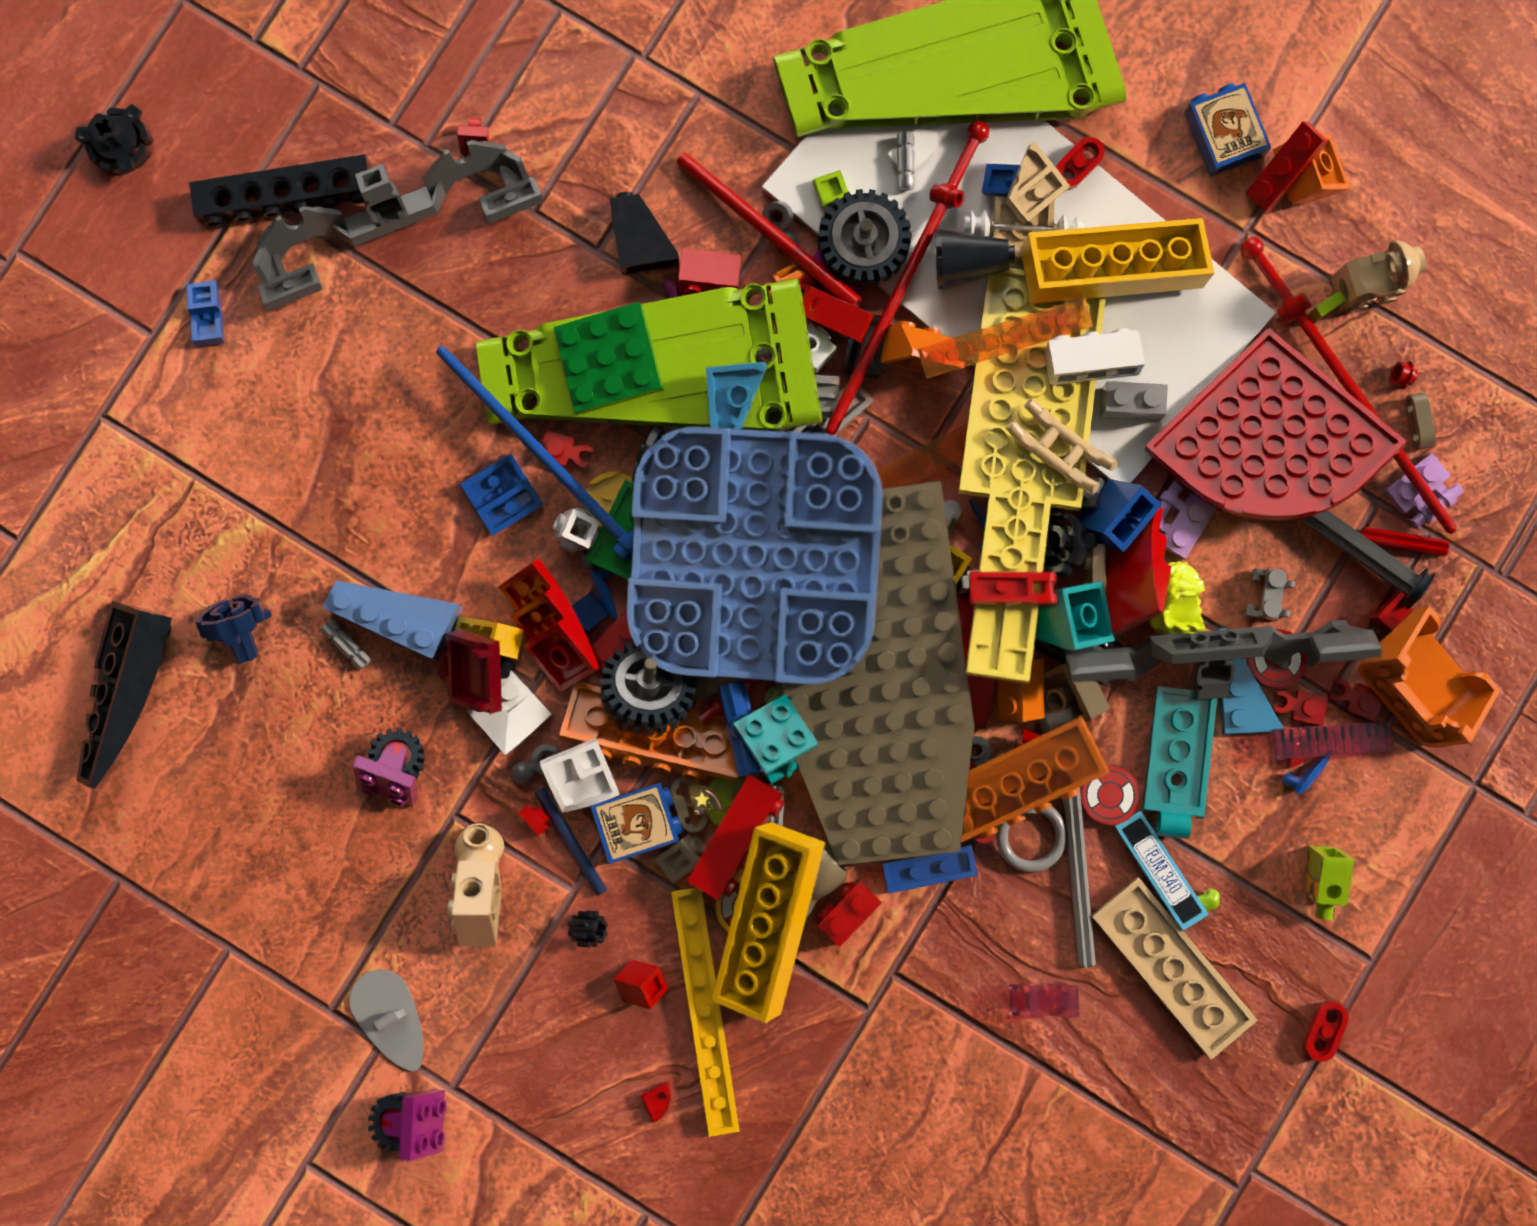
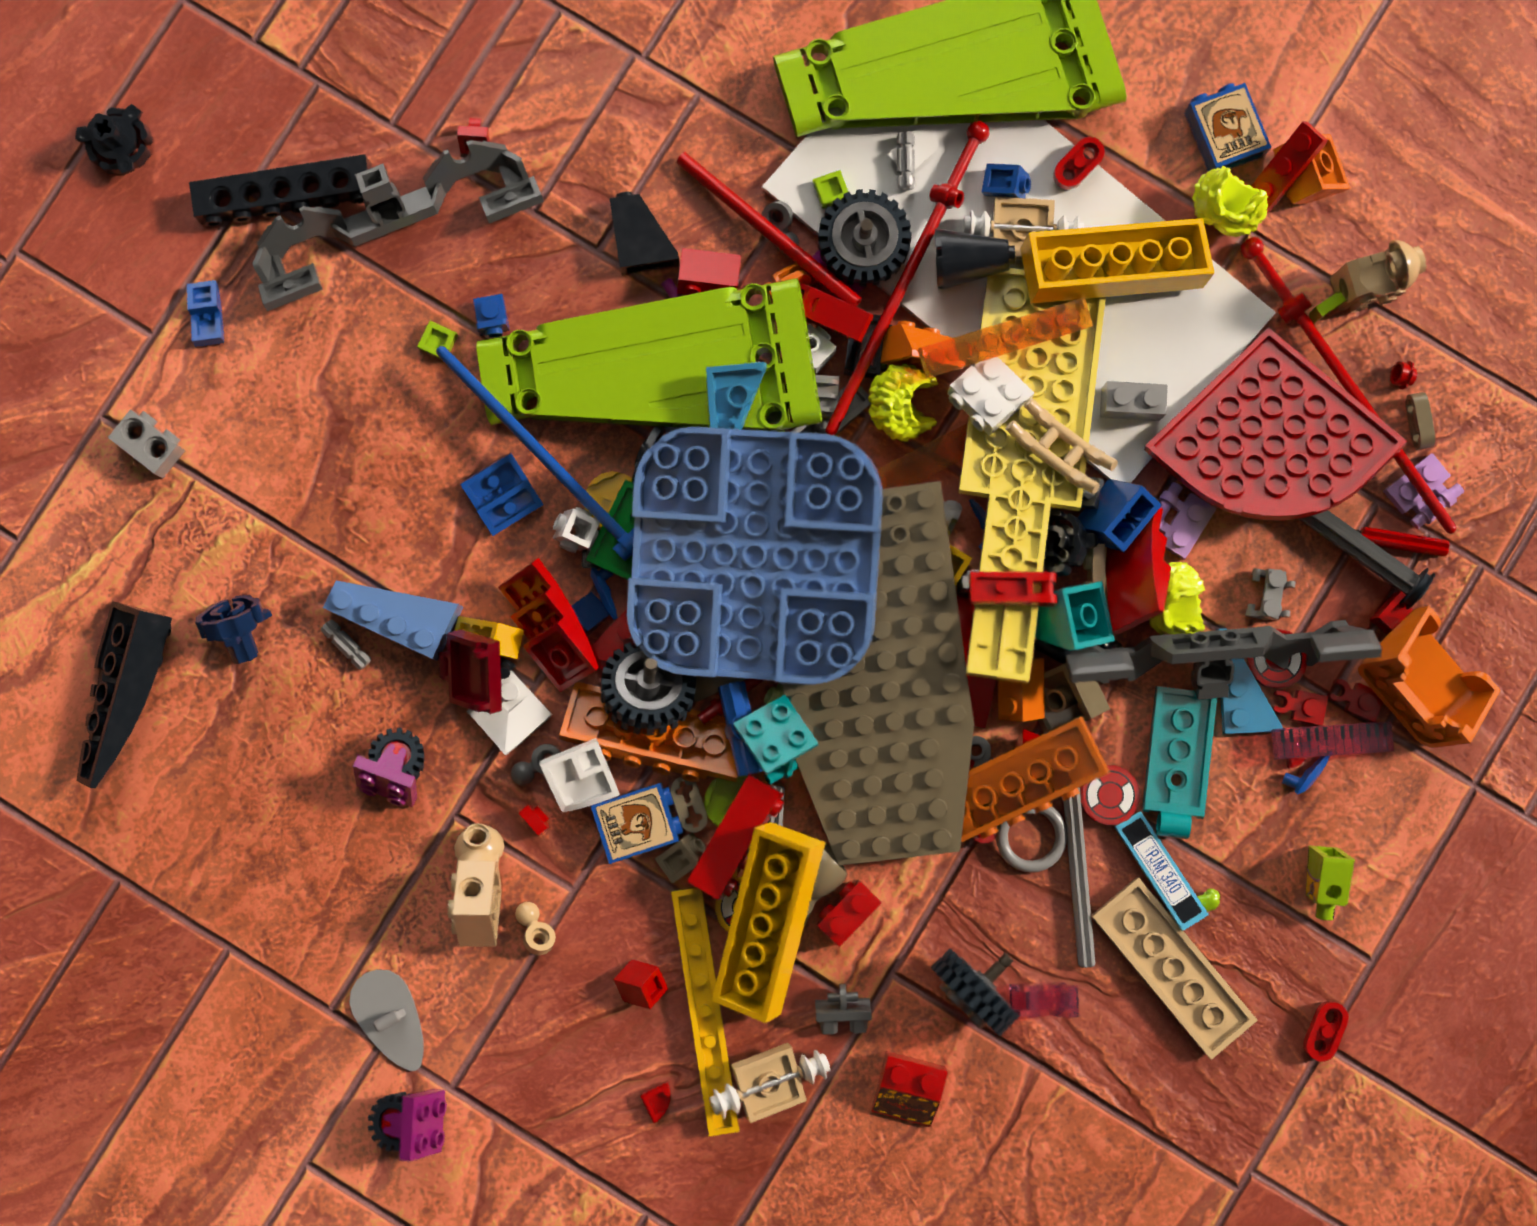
dark blue bar [534,787,608,896] -> none
red plate [542,430,594,469] -> none
green plate [553,302,664,415] -> none
black gear [568,910,608,948] -> none
clear yellow tile [688,785,724,815] -> none
blue plate [882,845,978,894] -> none
tan wing [1005,141,1070,225] -> none
white brick [1044,328,1145,385] -> none
none -> light grey brick [108,409,185,478]
none -> lime tile [417,321,458,360]
none -> blue bracket [473,294,510,338]
none -> tan plate [515,902,556,955]
none -> tan plate [709,1043,830,1123]
none -> dark grey hips [815,984,872,1034]
none -> neon yellow hair [868,363,938,442]
none -> red slope [871,1051,948,1127]
none -> black wheel [931,948,1019,1036]
none -> white plate [947,351,1034,436]
none -> neon yellow hair [1192,166,1268,237]

